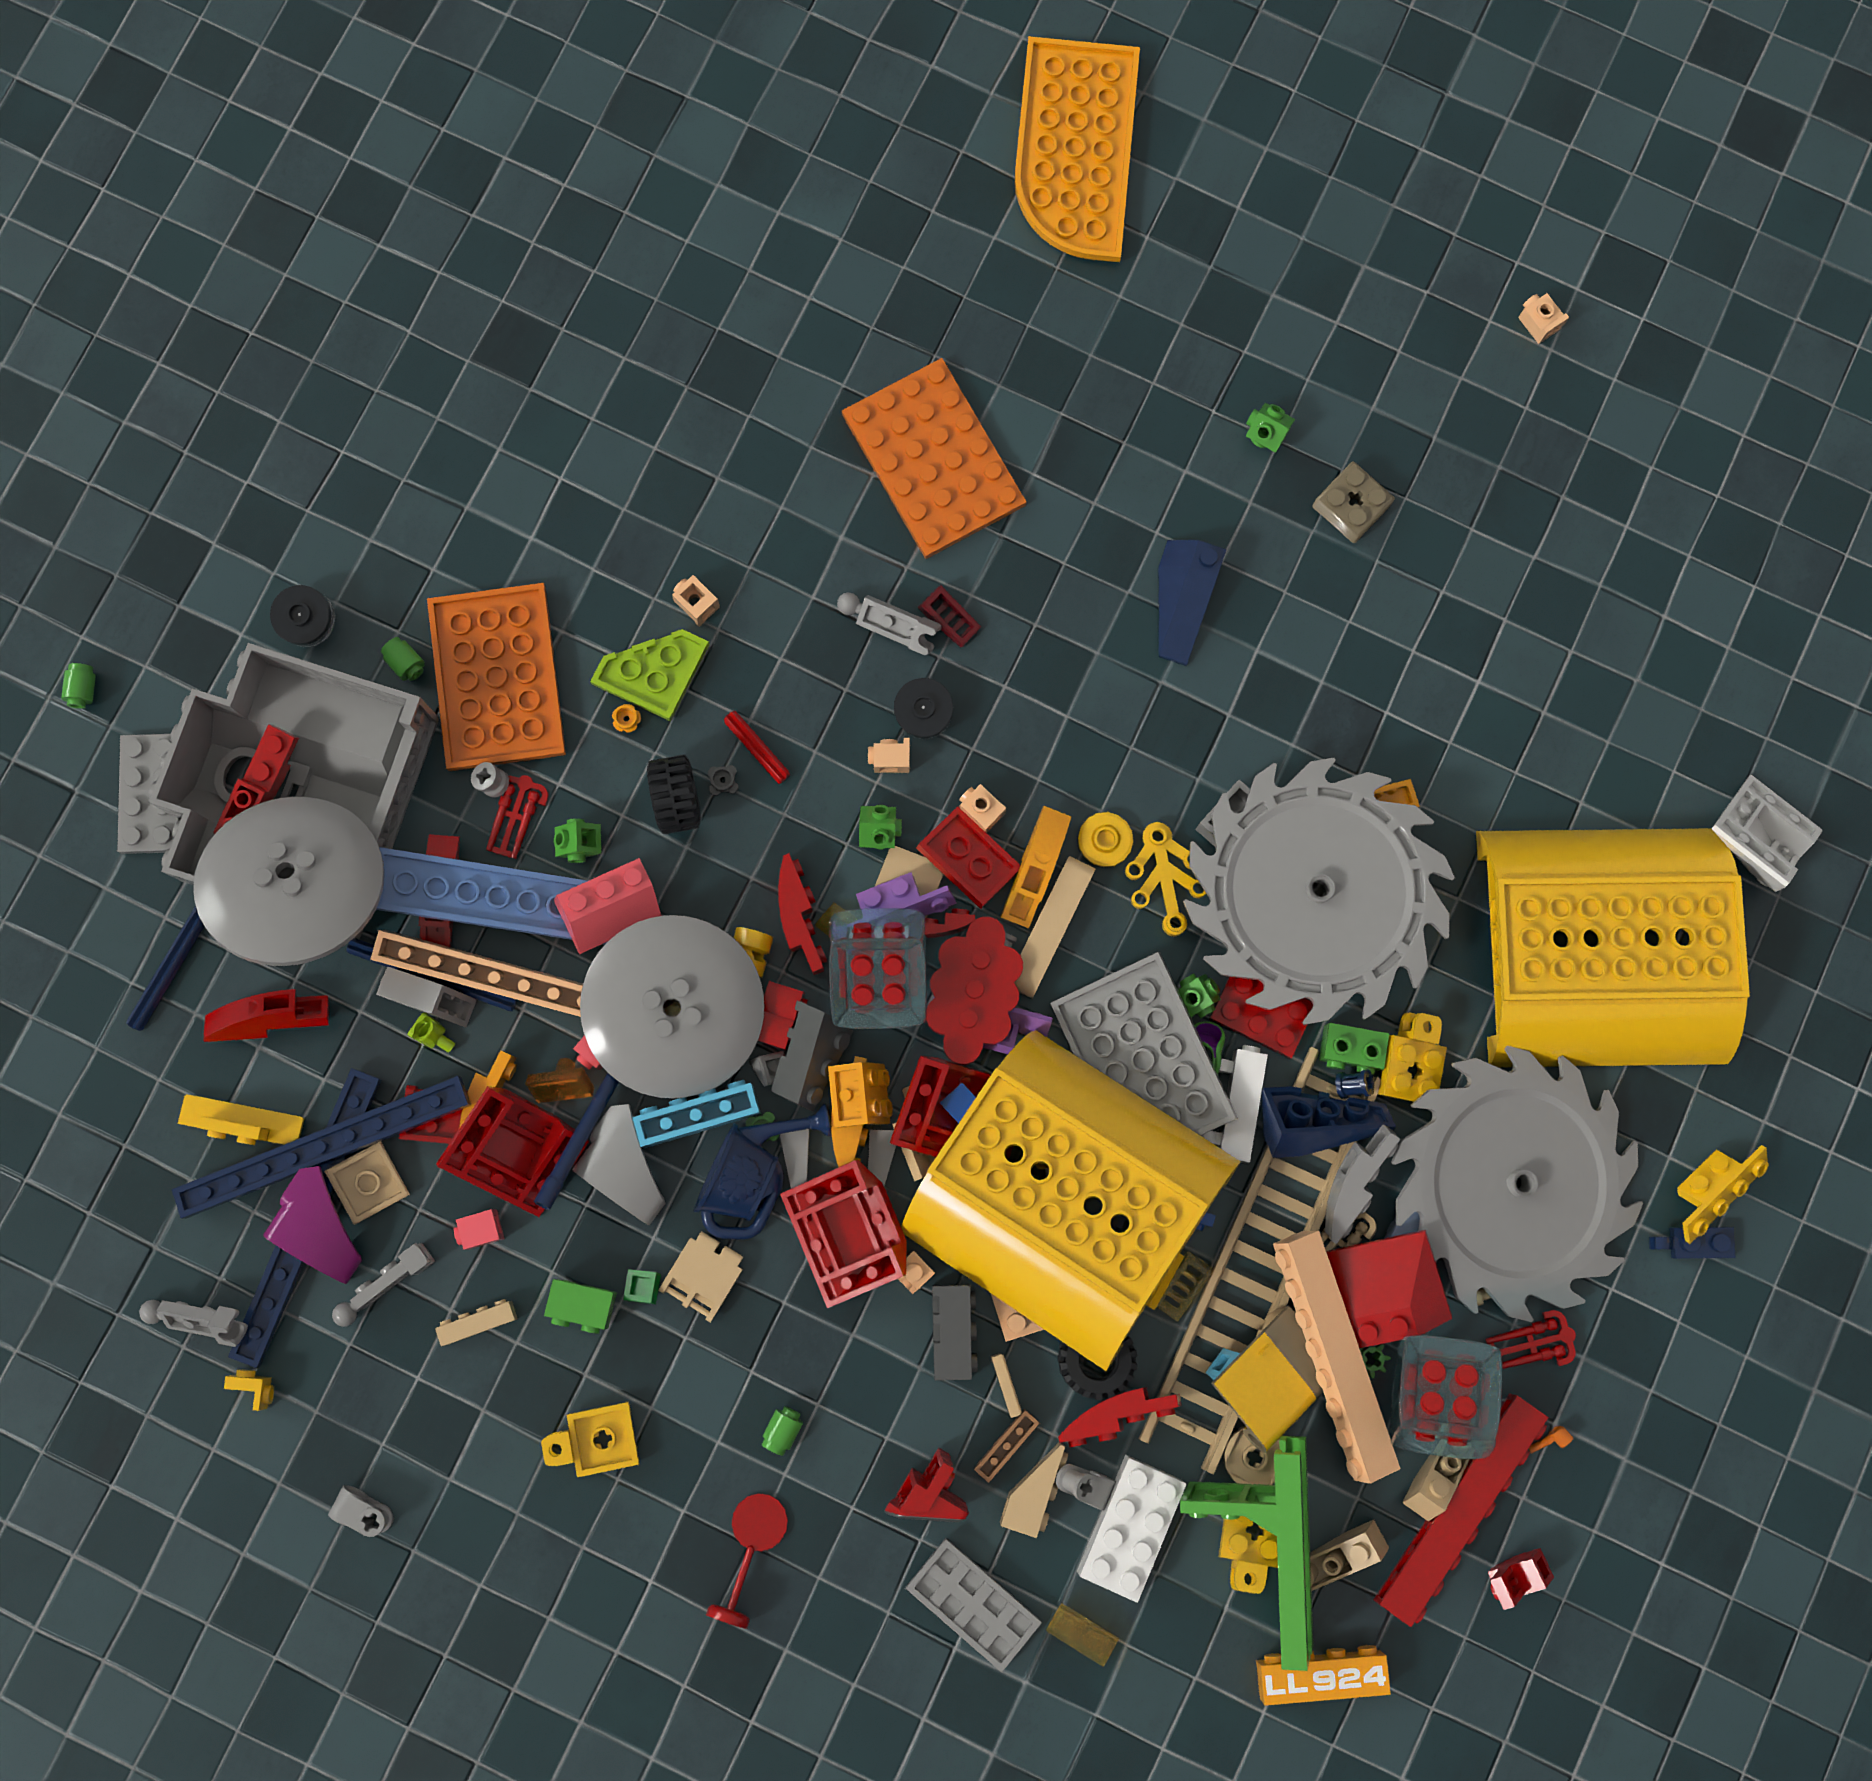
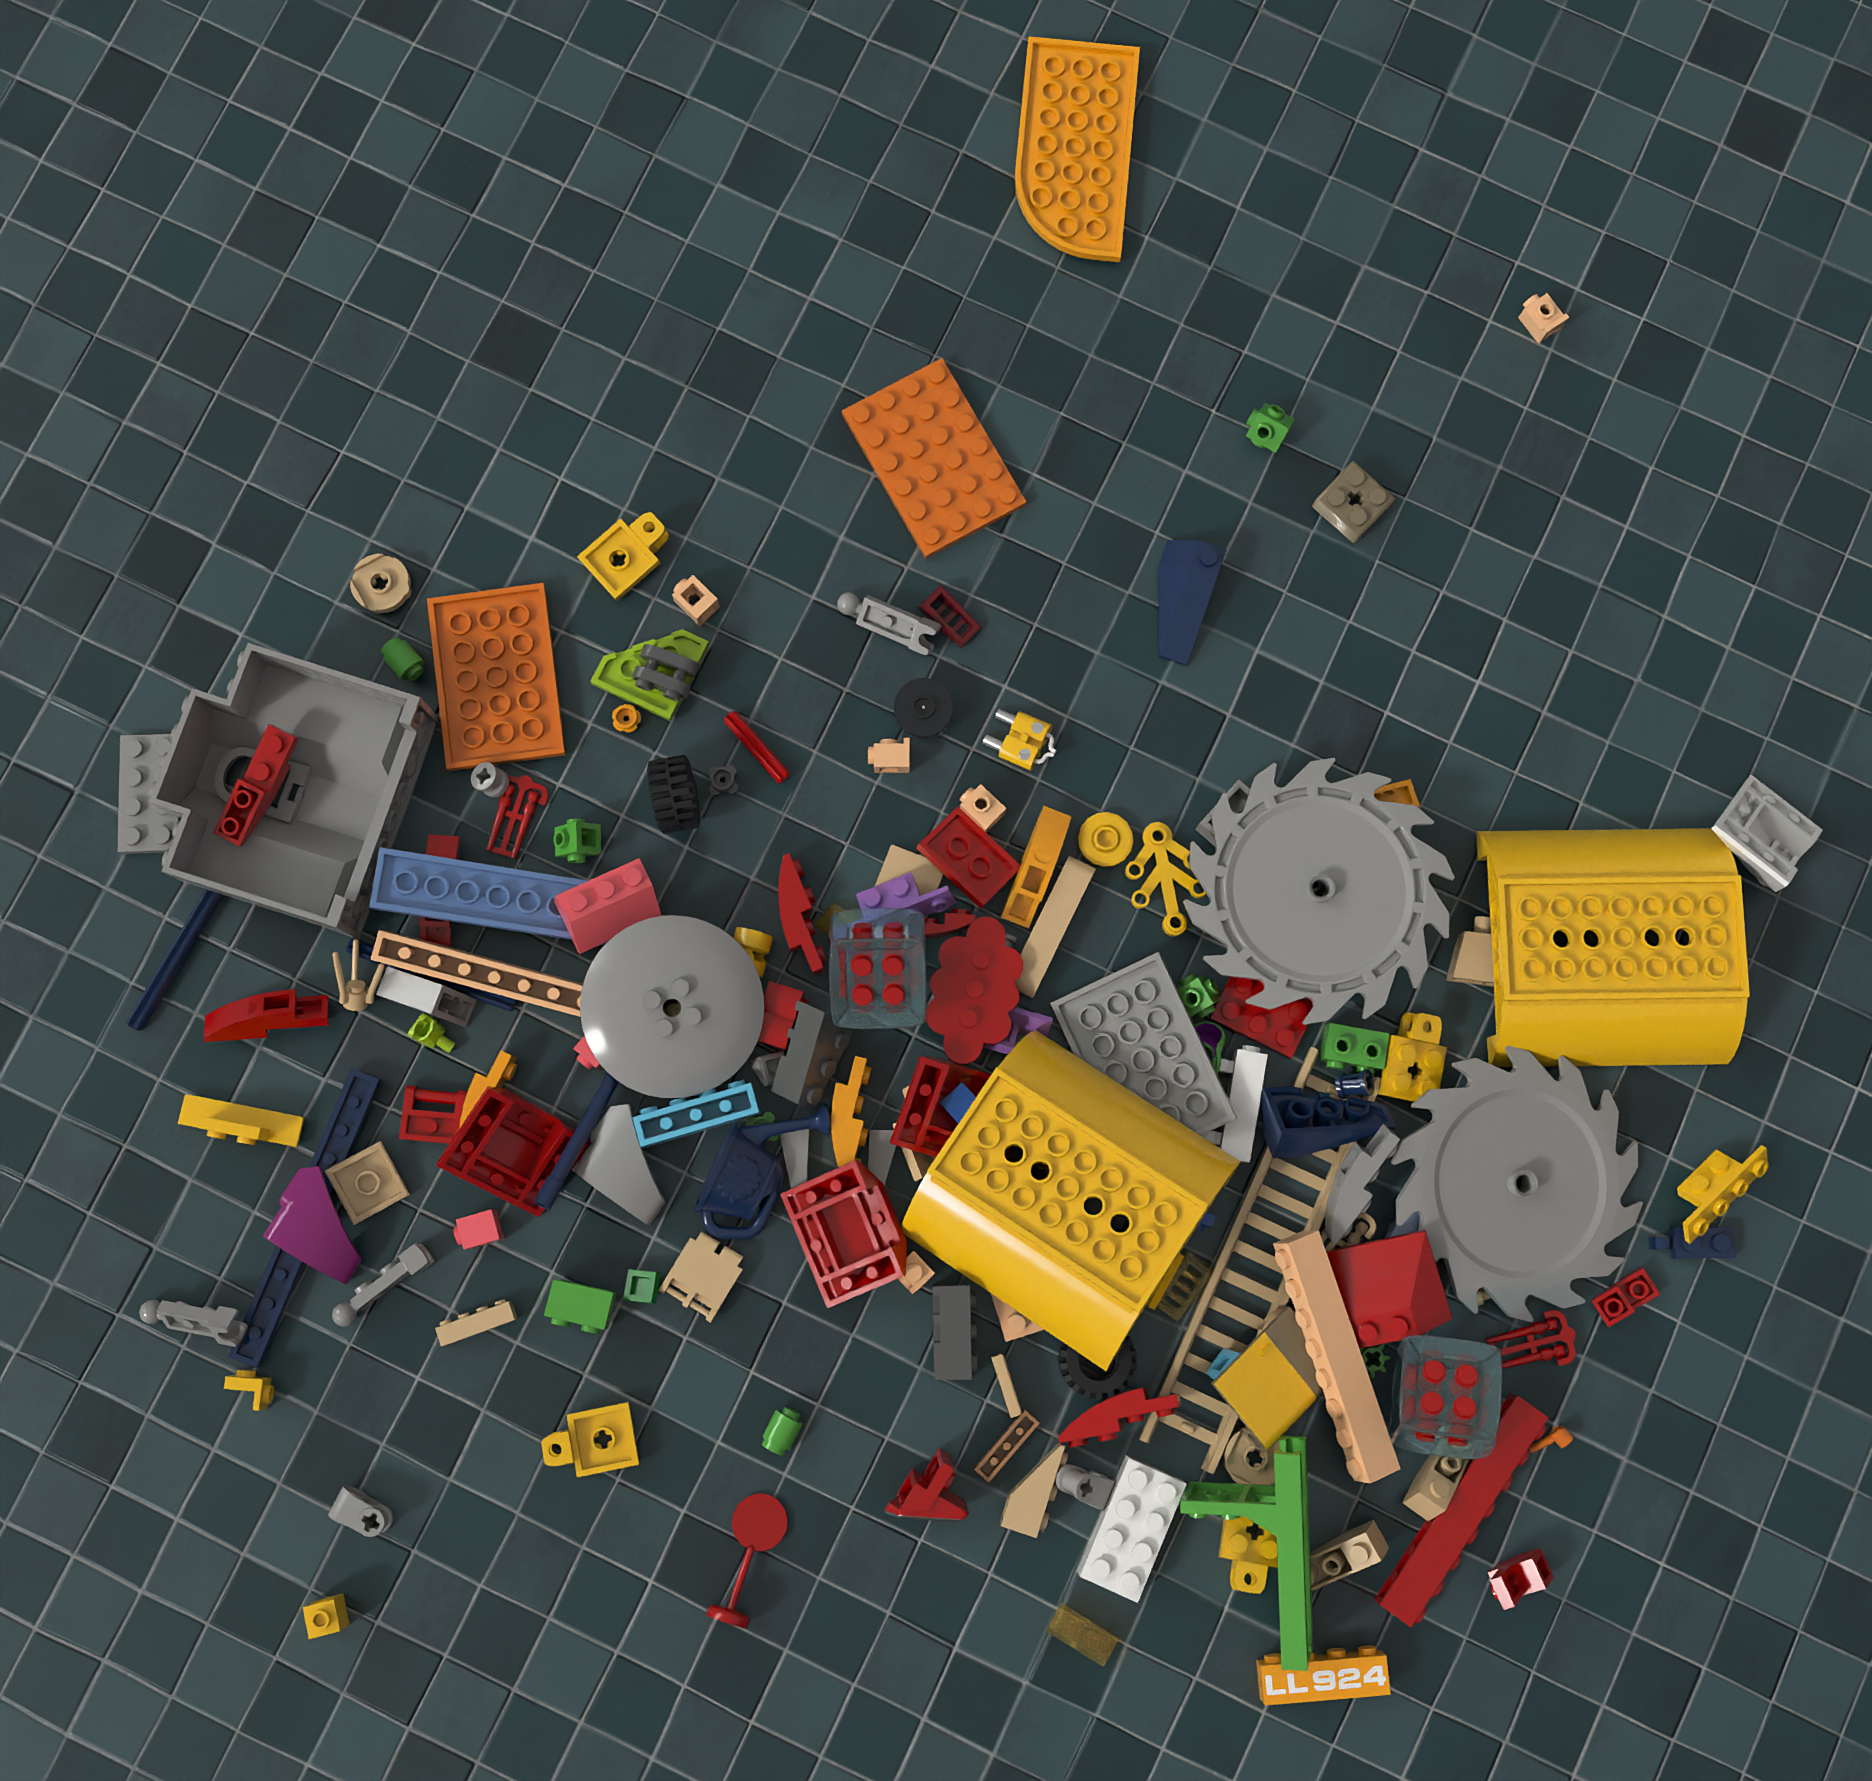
bright green brick [61,663,96,709] -> none
dark blue plate [172,1076,471,1219] -> none
light grey dish [194,797,385,966] -> none
black piece [270,585,335,647] -> none
clear orange tile [525,1058,595,1103] -> none
light orange bracket [828,1062,893,1128] -> none
bright green brick [859,805,902,849] -> none
light grey plate [906,1538,1042,1673] -> none
none -> yellow brick [303,1594,350,1639]
none -> tan plant [332,939,384,1011]
none -> tan plate [350,554,412,614]
none -> yellow plate [577,512,669,601]
none -> dark grey brick [631,644,700,702]
none -> yellow piece [983,709,1056,771]
none -> tan torso [1446,916,1494,987]
none -> red slope [1591,1266,1660,1327]

